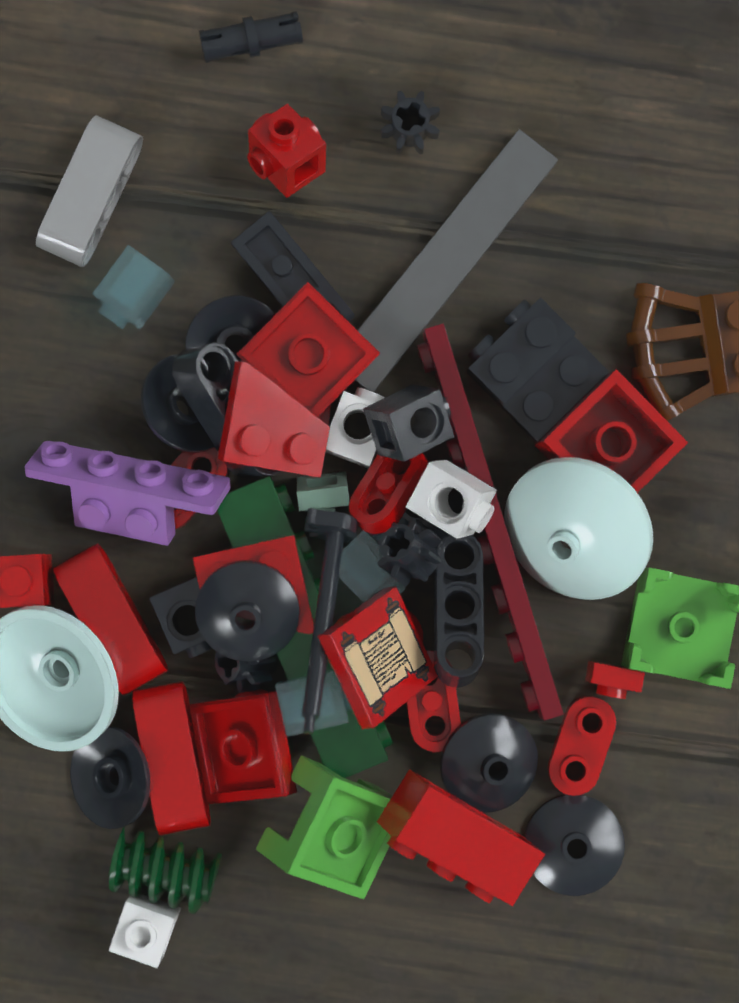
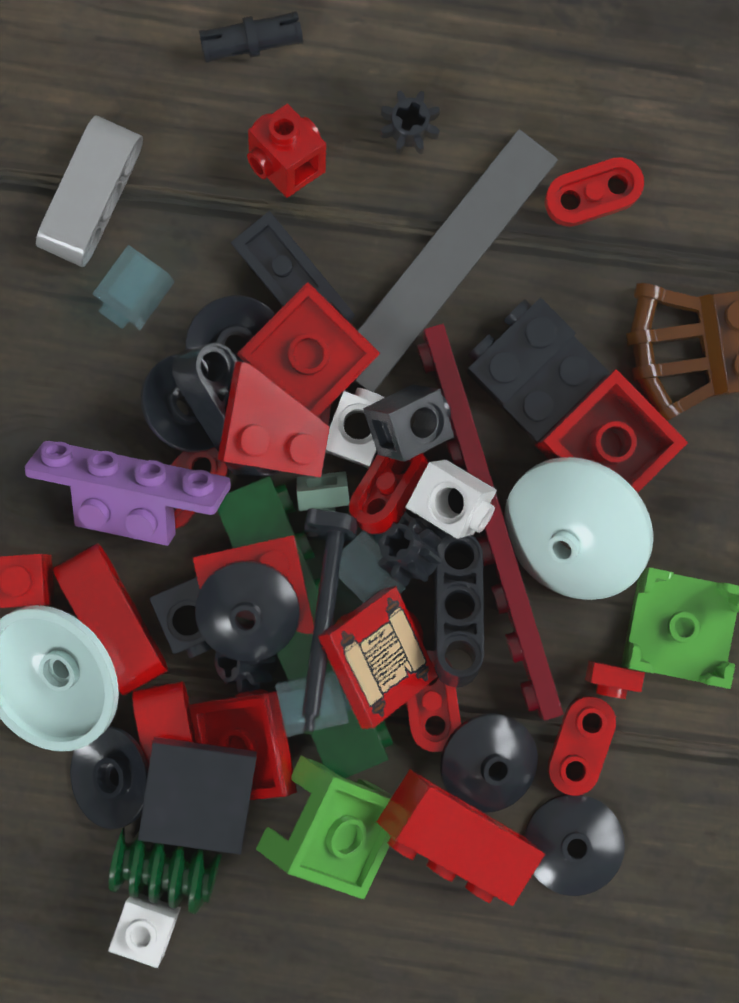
none -> black tile [138,737,257,855]
none -> red plate [545,157,644,226]

